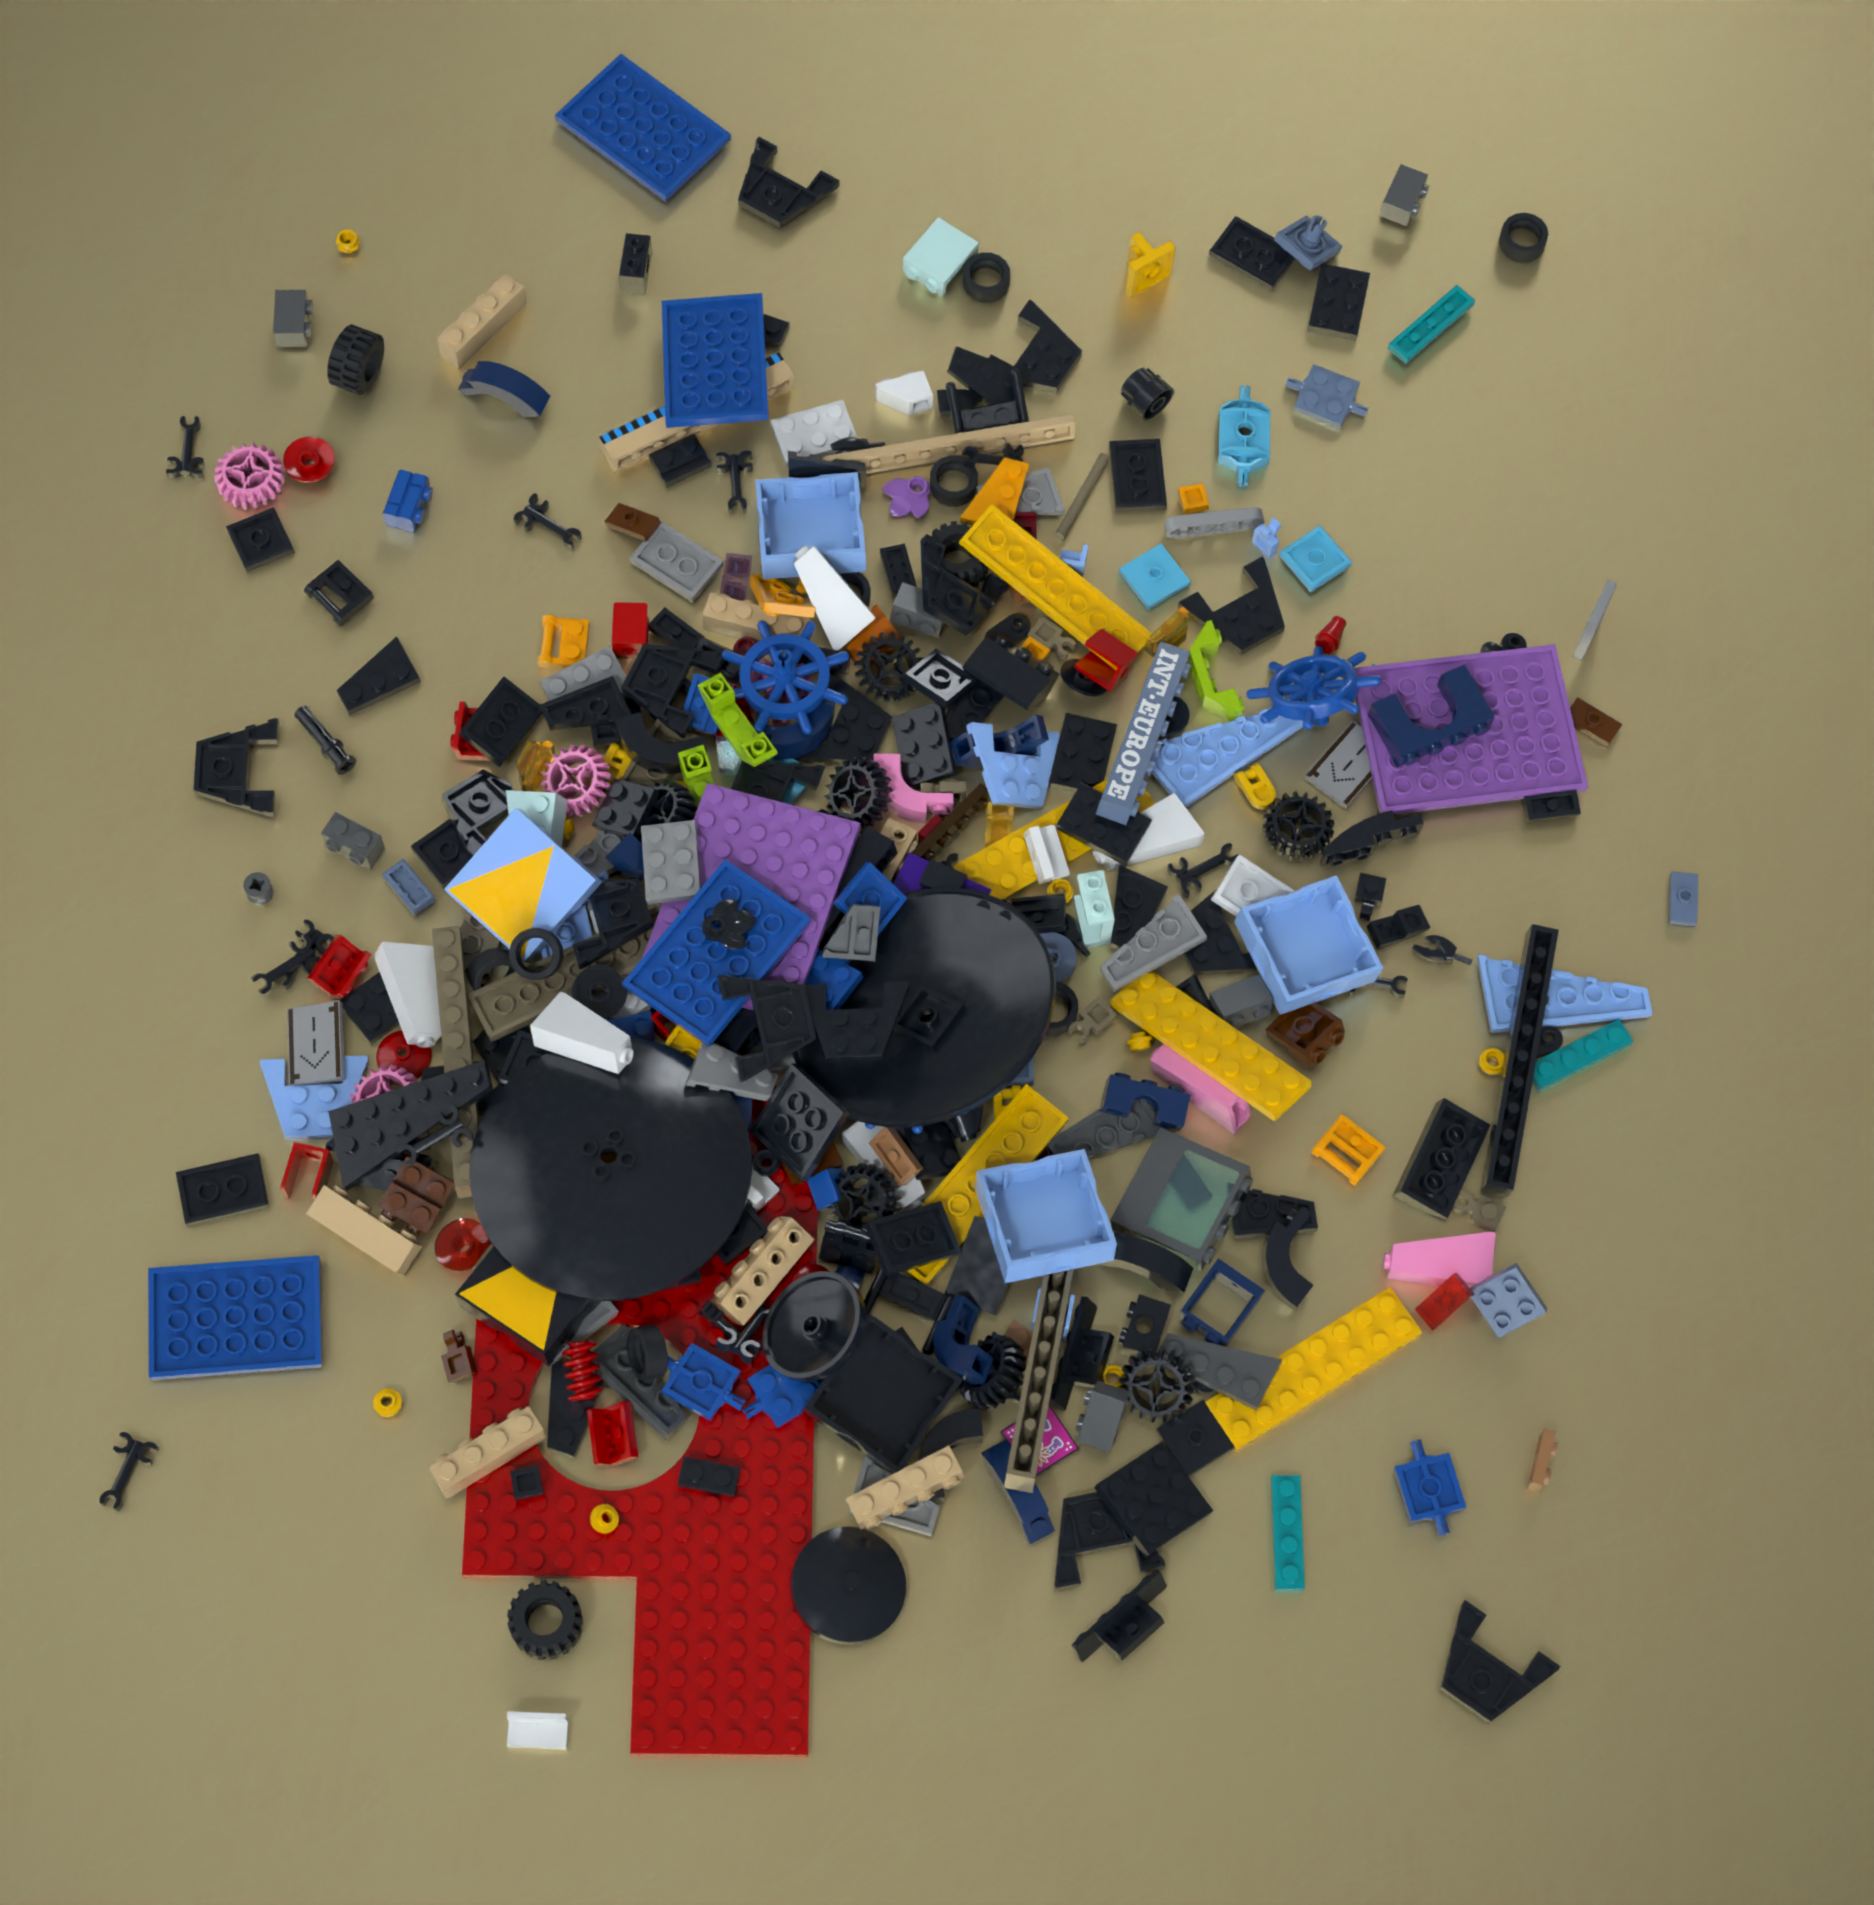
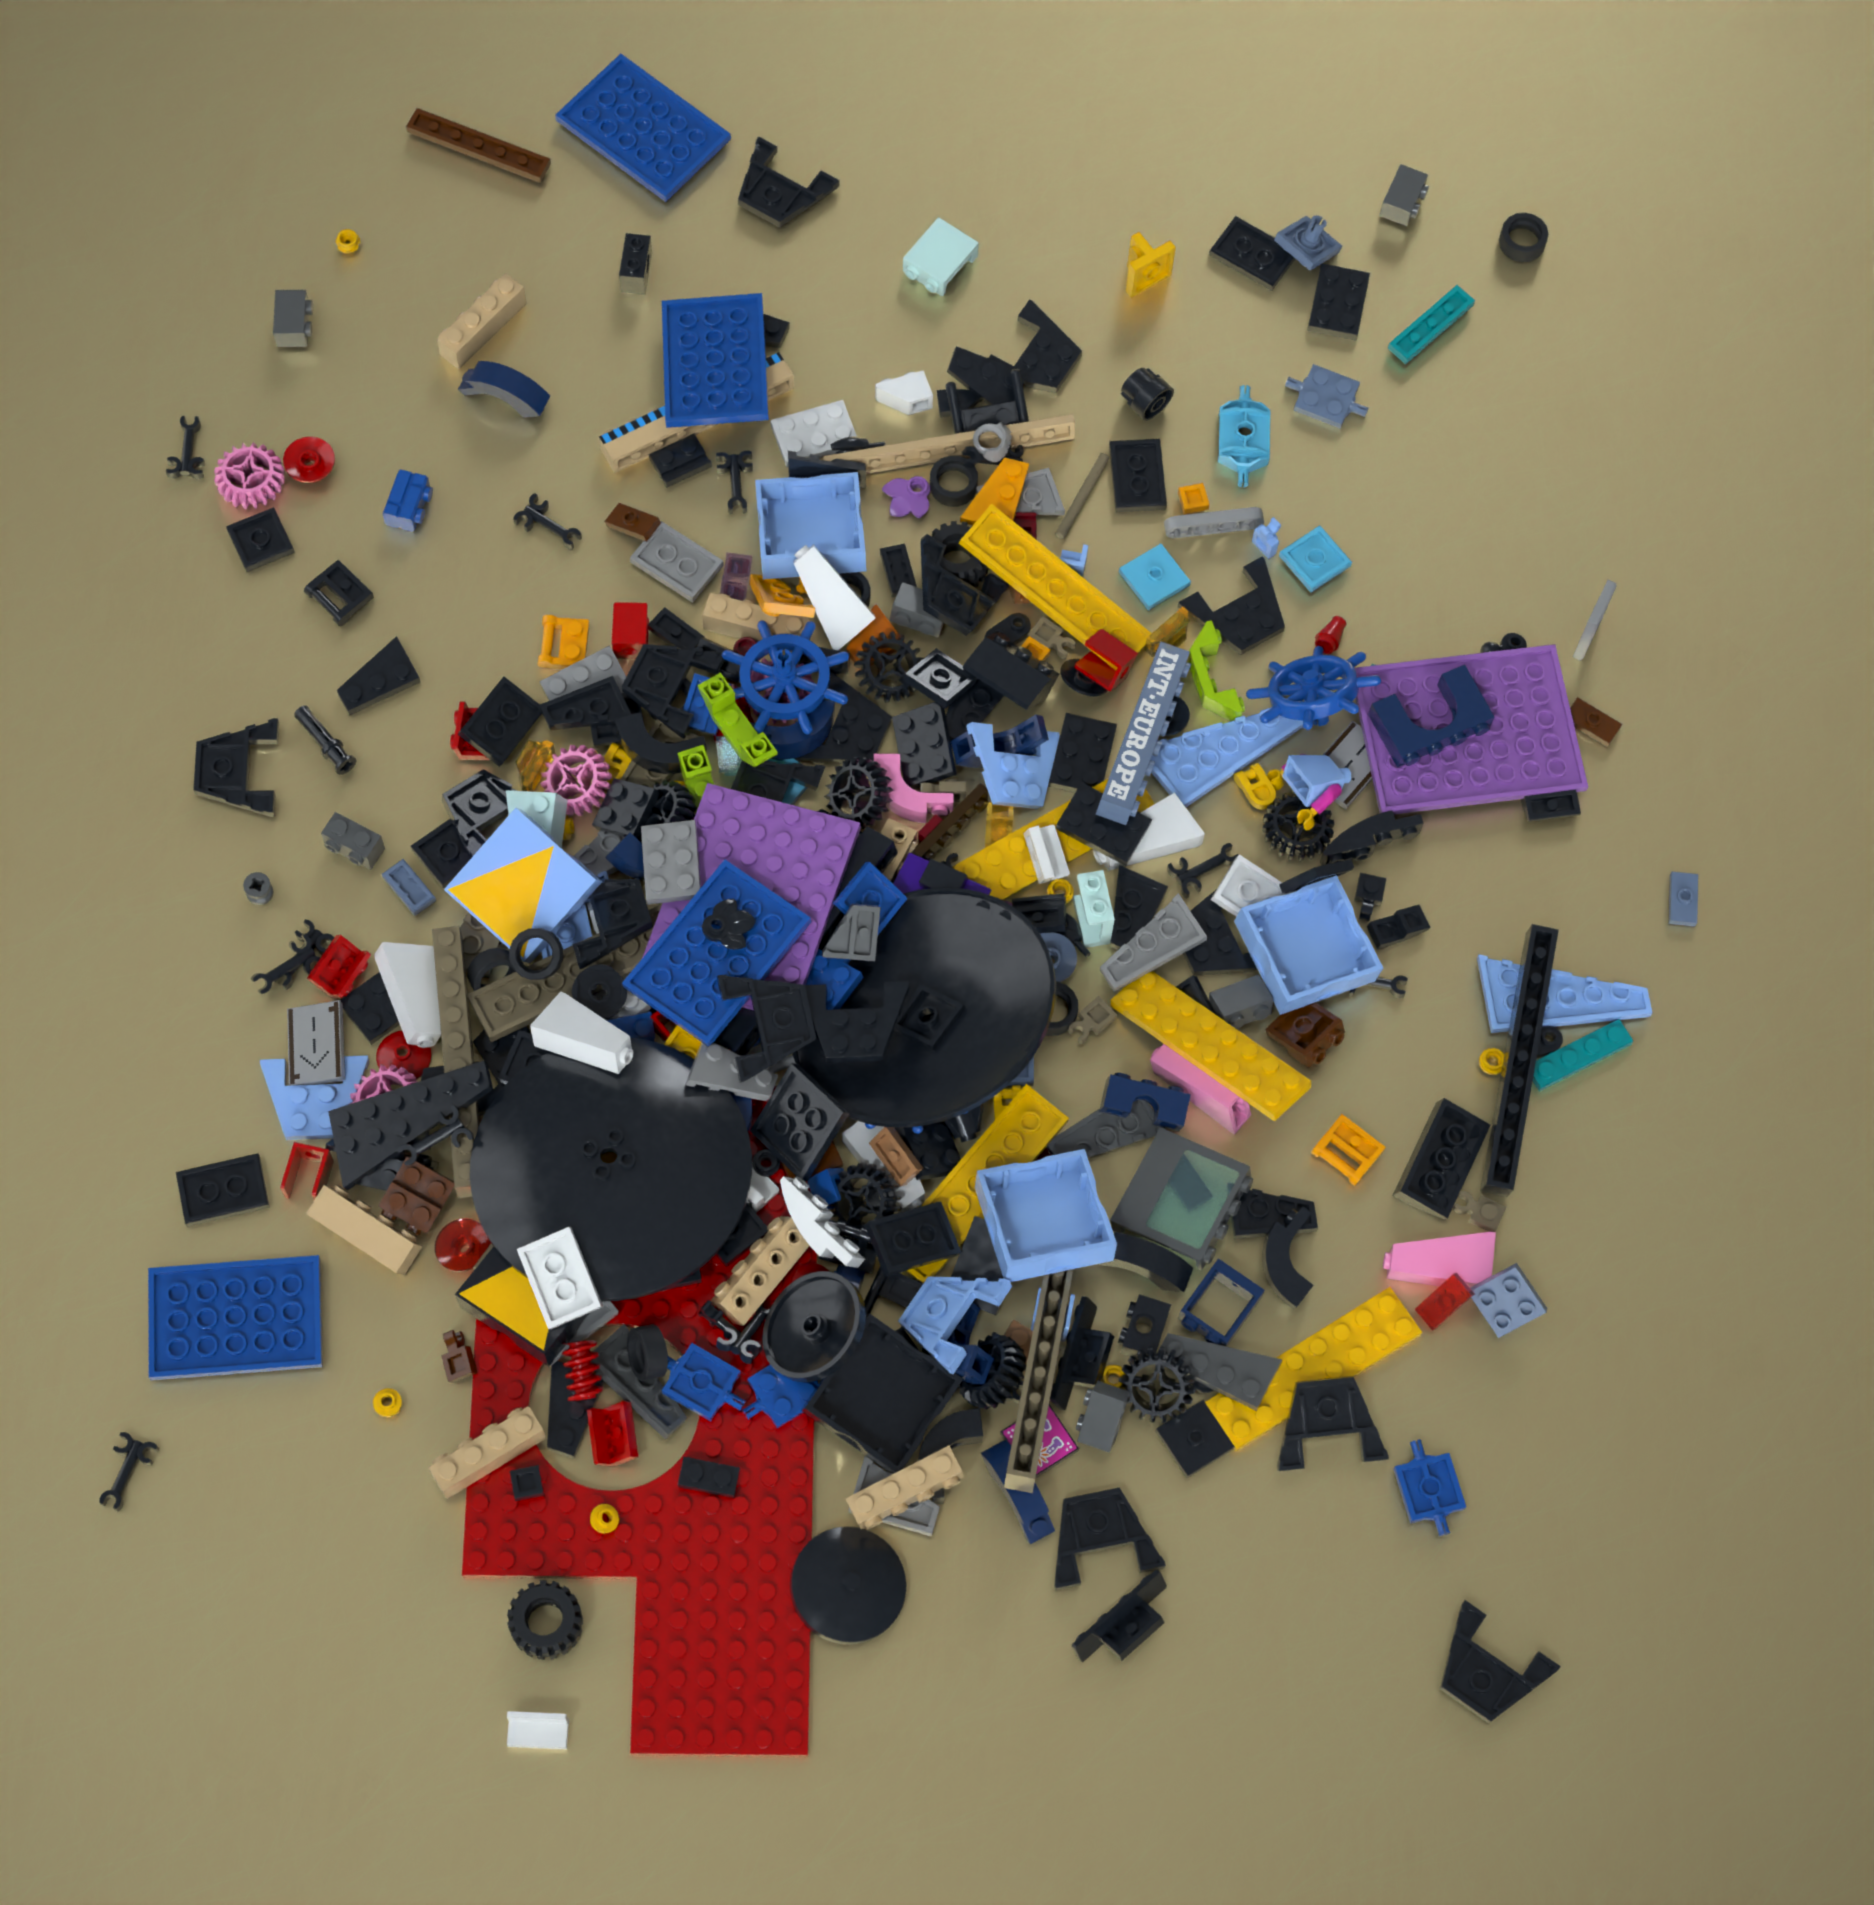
black tyre [327,324,384,395] -> none
black tyre [963,252,1010,302] -> none
black plate [1094,1441,1214,1558] -> none
yellow plate [1126,1031,1153,1052] -> none
teal plate [1270,1475,1305,1592] -> none
black hand [1412,935,1473,966] -> none
medium nougat plate [1527,1429,1558,1492] -> none
none -> reddish brown plate [406,108,551,183]
none -> white plate [517,1227,603,1329]
none -> white slope [780,1176,865,1268]
none -> light blue wing [898,1276,1012,1374]
none -> light grey piece [973,422,1012,462]
none -> light blue torso [1267,754,1351,830]
none -> black wing [1277,1376,1389,1471]
none -> black tile [1279,859,1354,894]

